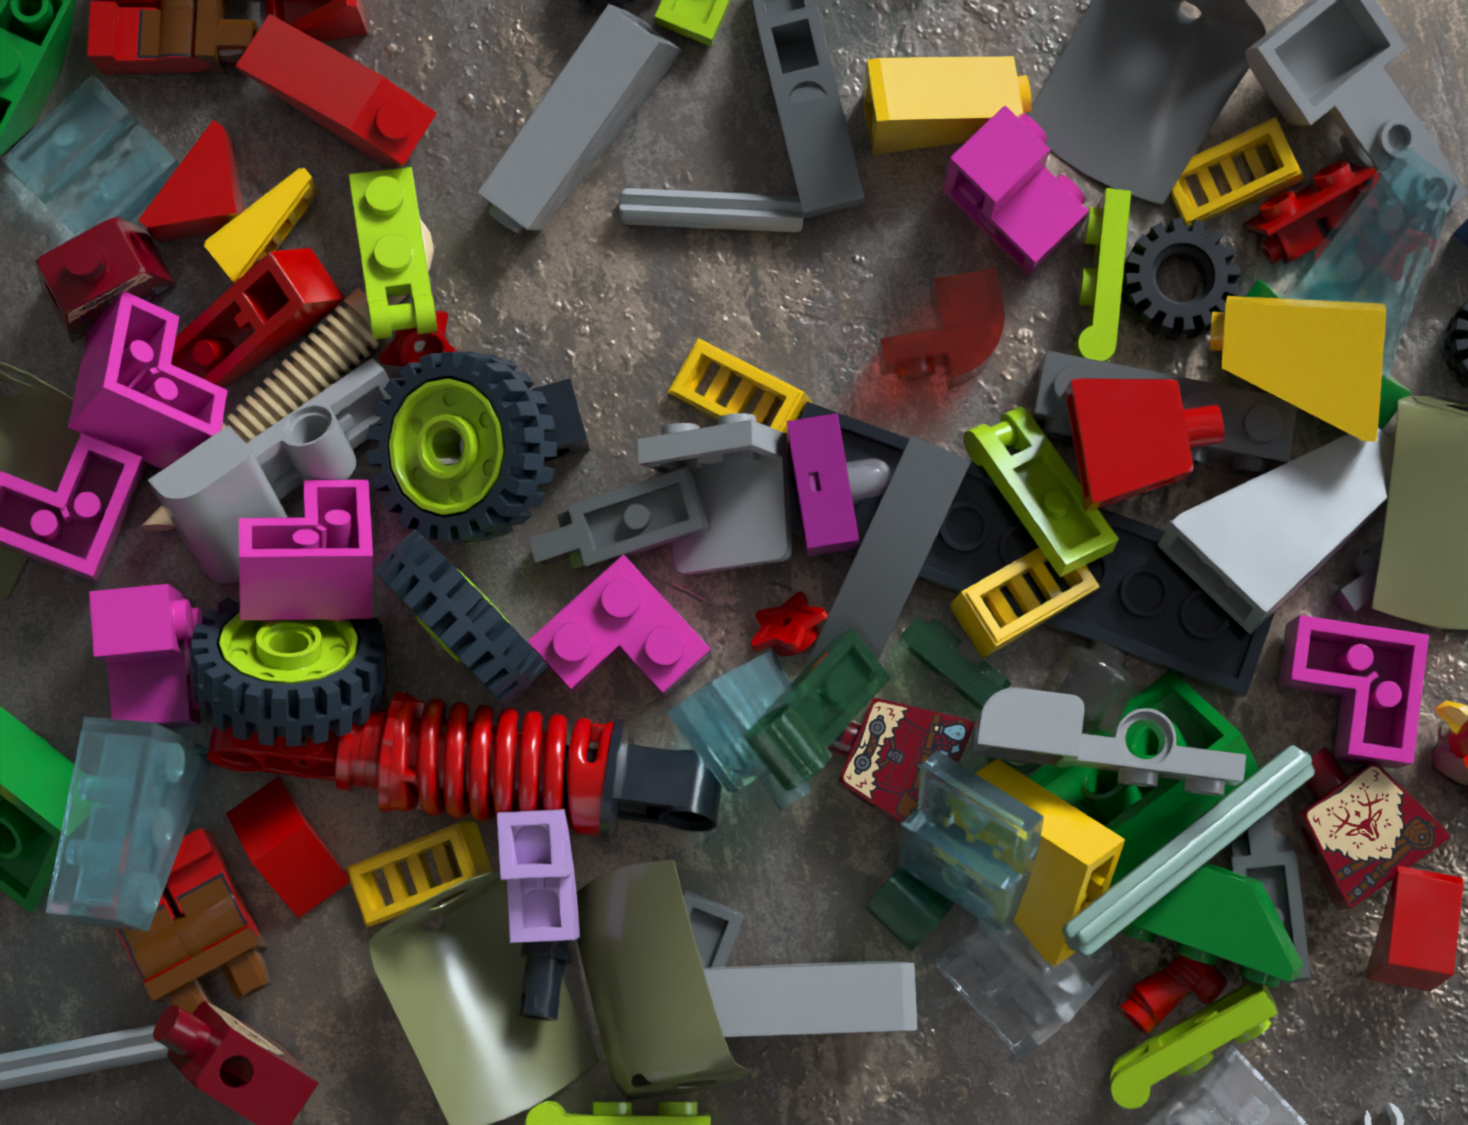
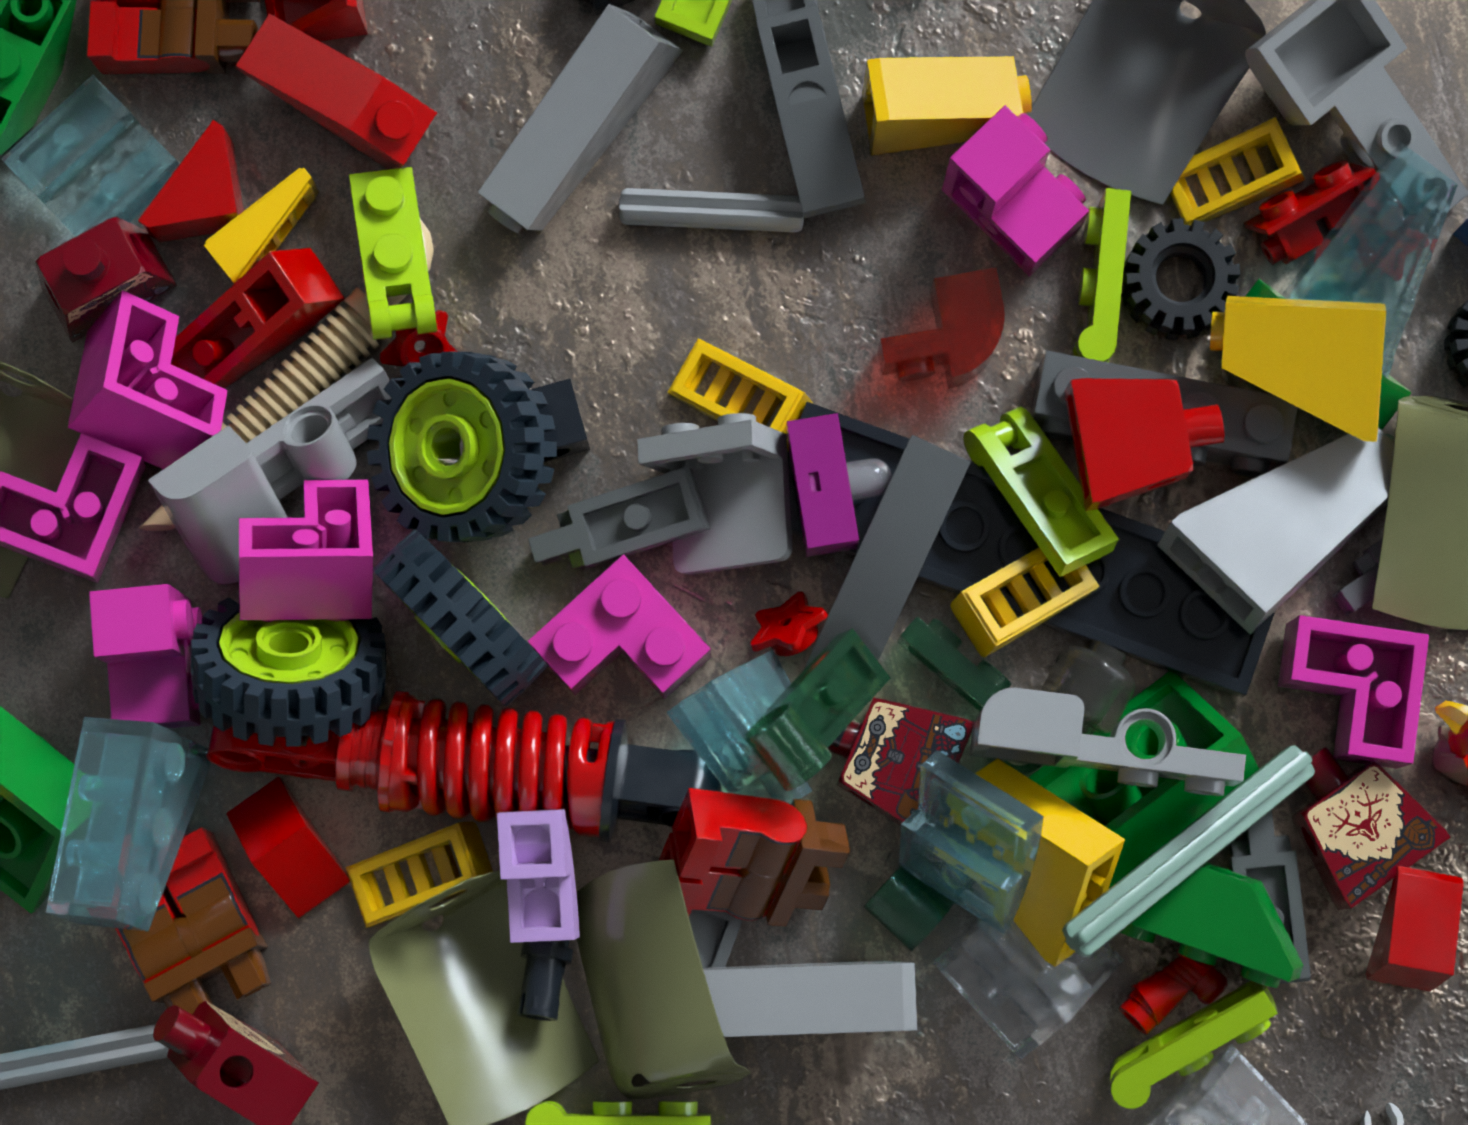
none -> hips [658,788,850,927]

